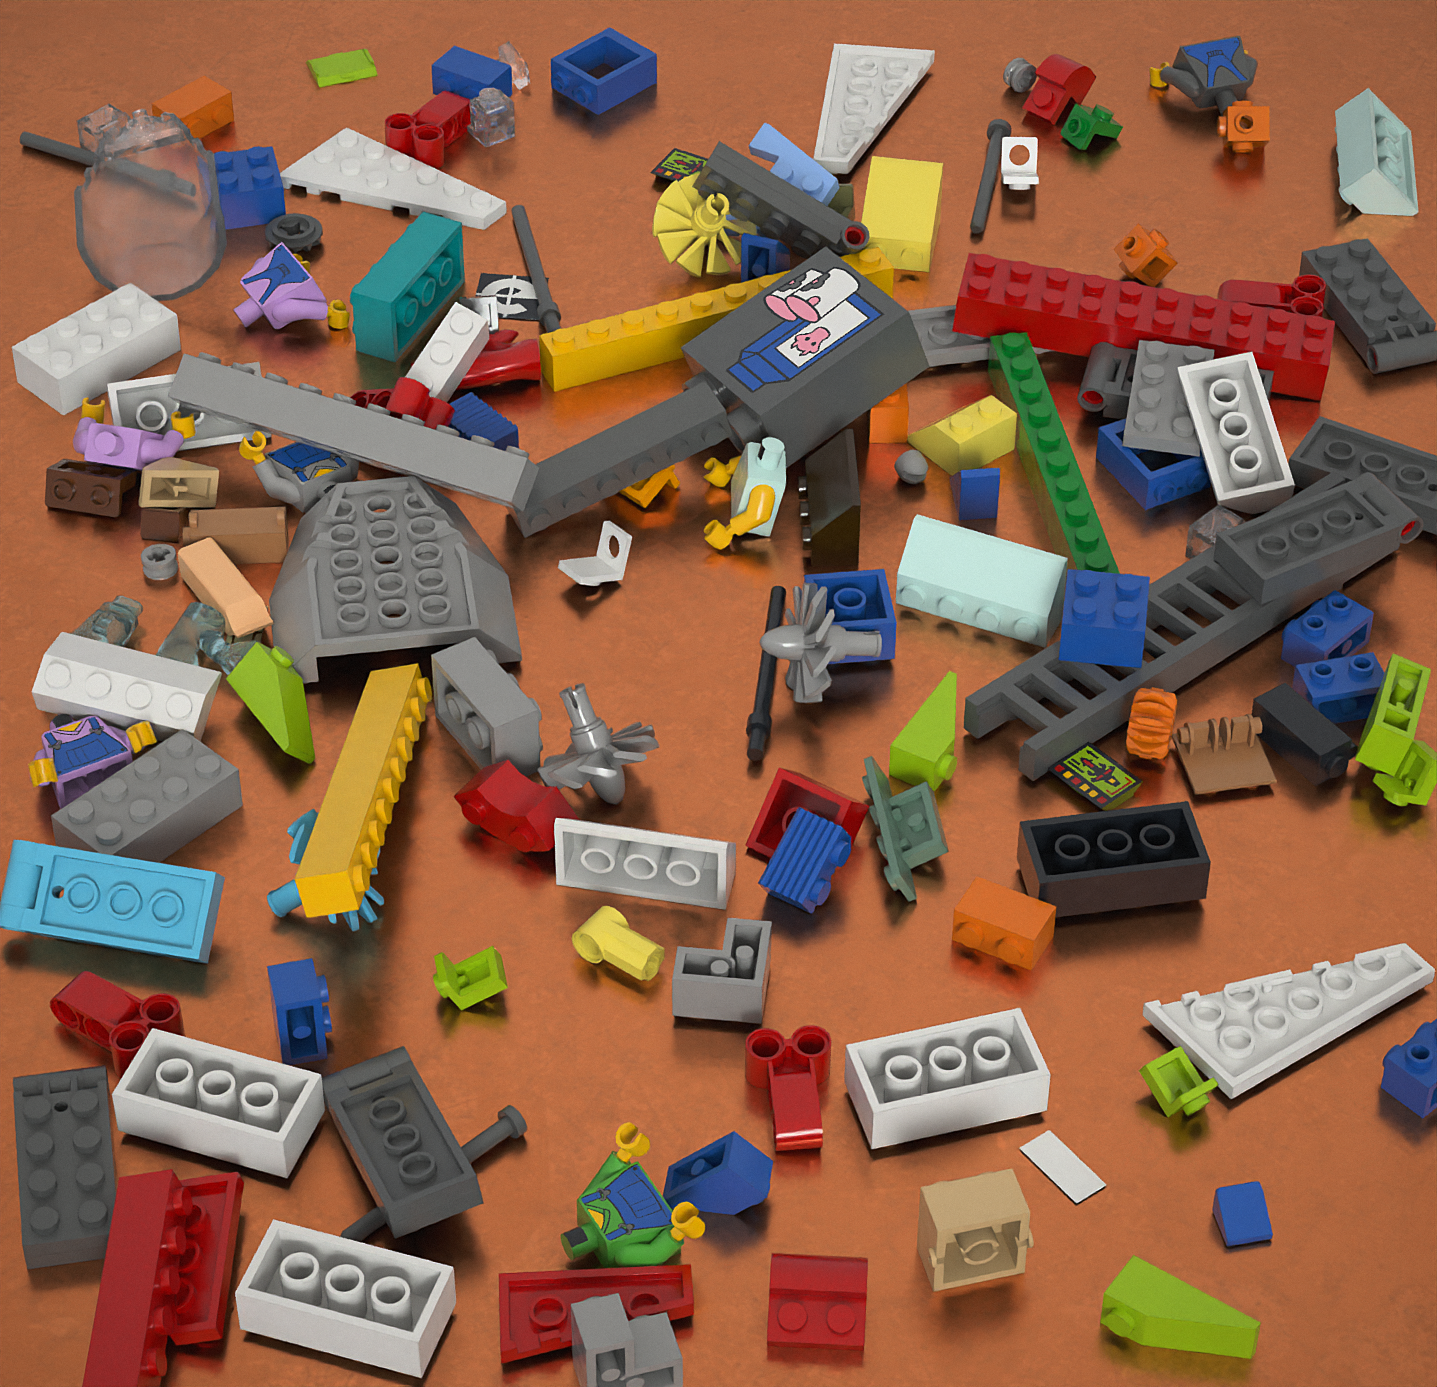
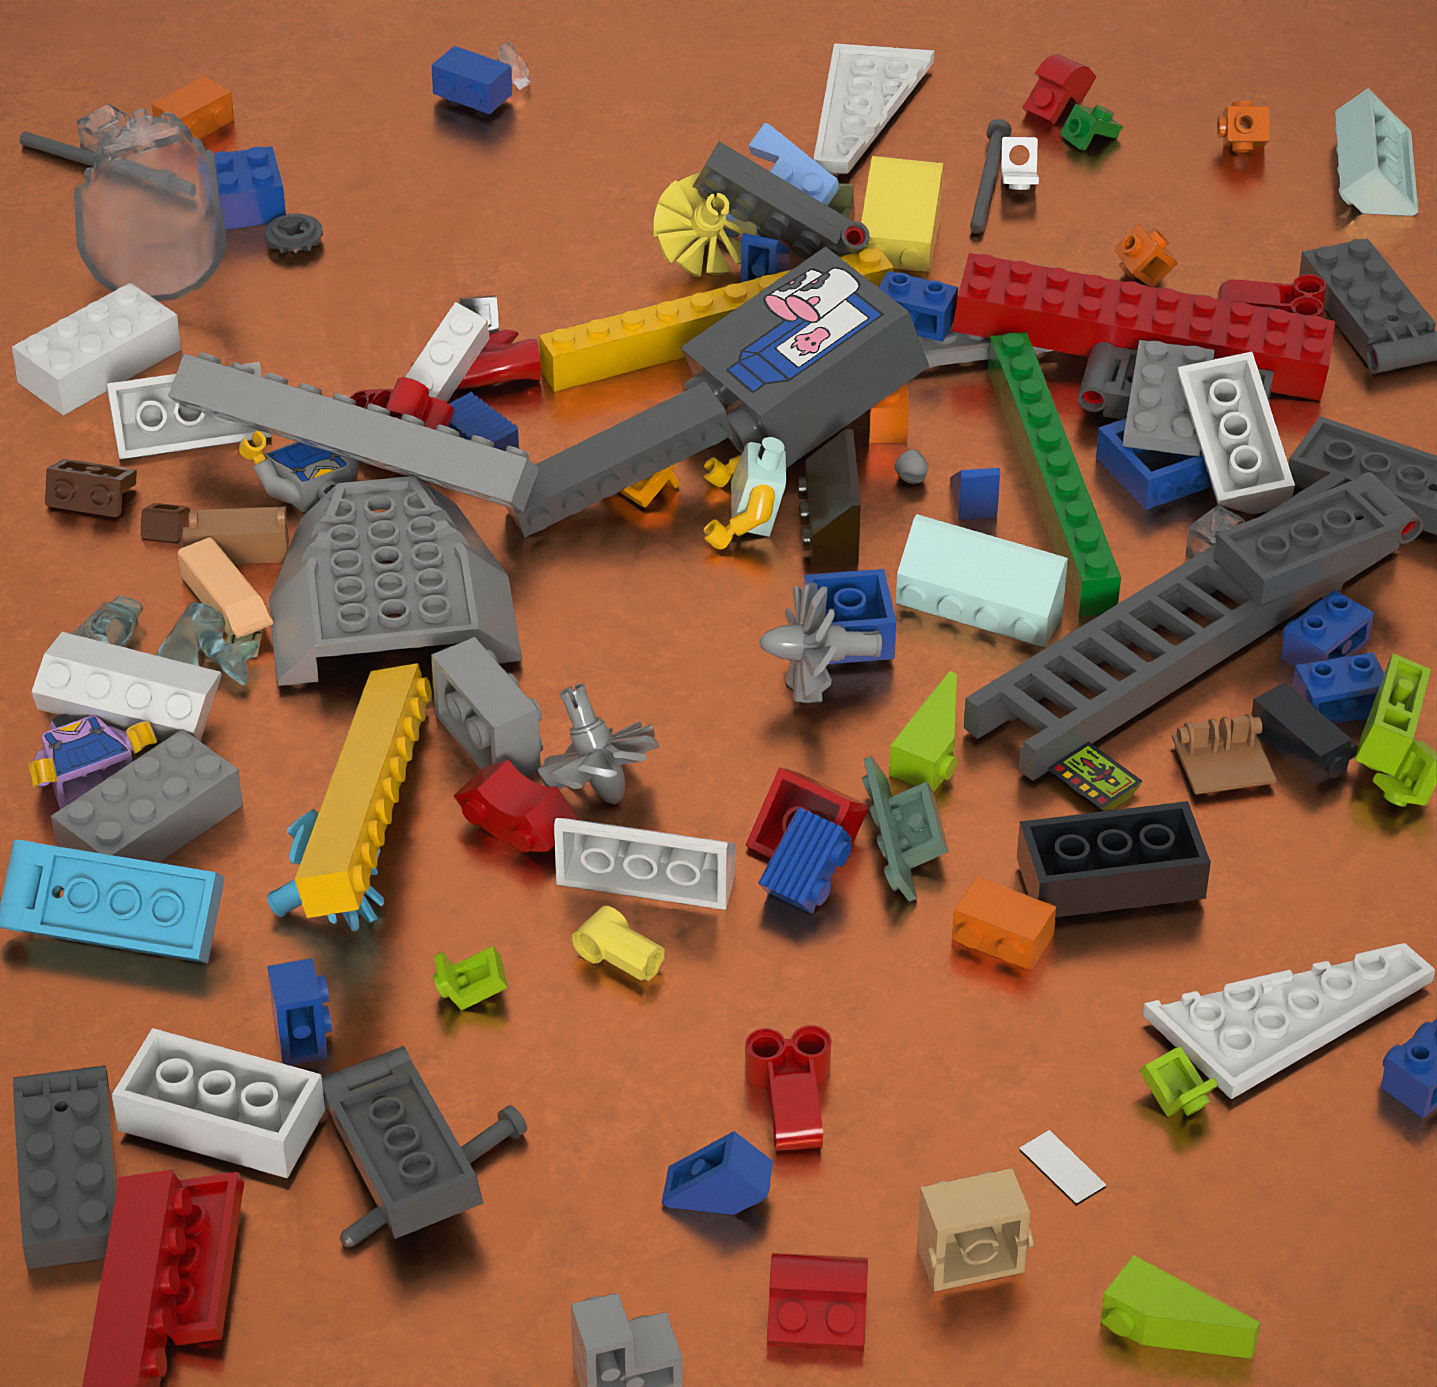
red piece [50,971,185,1078] -> none
lavender torso [73,397,196,471] -> none
tan slope [139,457,219,507] -> none
light grey bush [141,544,179,580] -> none
lime slope [226,642,315,764] -> none
lavender torso [233,242,350,329] -> none
white brick [235,1219,456,1378] -> none
white wing [280,127,507,230] -> none
lime piece [306,49,378,88] -> none
teal brick [350,212,465,362] -> none
red piece [385,90,479,169] -> none
clear brick [467,88,515,147] -> none
sticker [475,273,549,320] -> none
red wing [499,1264,694,1364] -> none
dark grey bar [511,205,561,333] -> none
blue window [551,27,657,115] -> none
white bracket [558,521,632,586] -> none
torso [560,1122,705,1268] -> none
piece [650,148,708,182] -> none
light grey brick [672,918,772,1024] -> none
black bar [746,586,787,761] -> none
white brick [844,1008,1051,1149] -> none
light yellow slope [907,395,1017,476] -> none
light grey bush [1003,58,1037,92] -> none
blue brick [1059,569,1150,668] -> none
orange gear [1126,687,1177,760] -> none
dark grey torso [1149,36,1258,116] -> none
blue slope [1212,1181,1273,1246] -> none
none -> blue brick [878,271,958,342]

